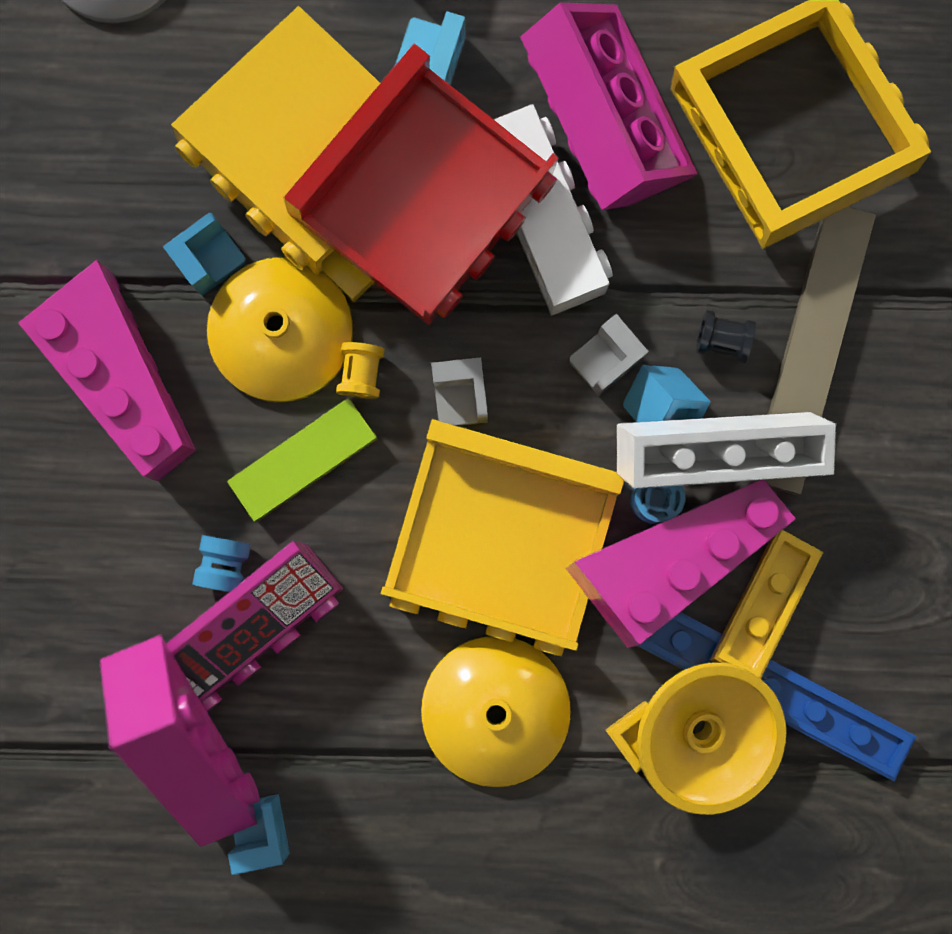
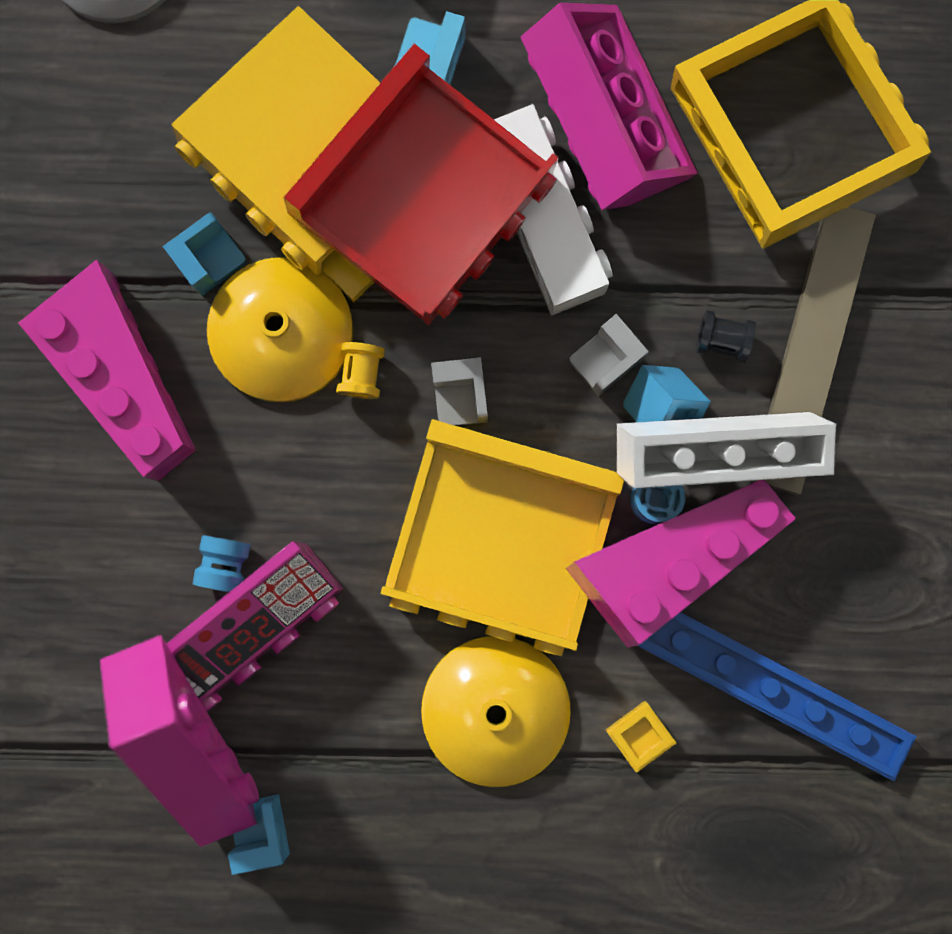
lime tile [227,398,378,522] -> none
yellow dish [637,663,786,815] -> none
yellow tile [710,530,823,679] -> none

